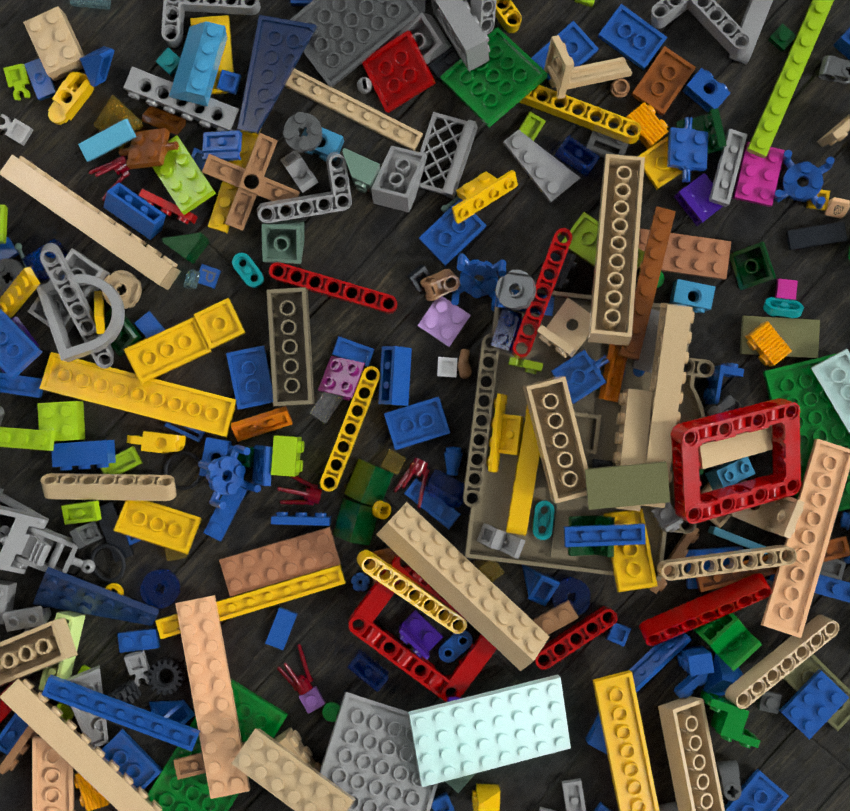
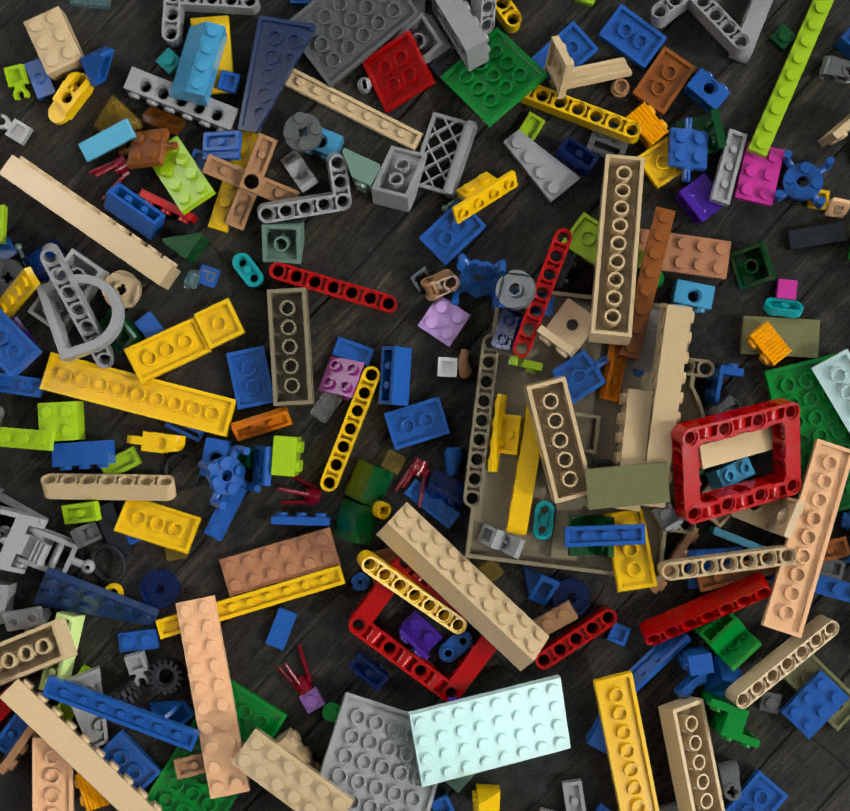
yellow tile [94,291,105,334] -> none

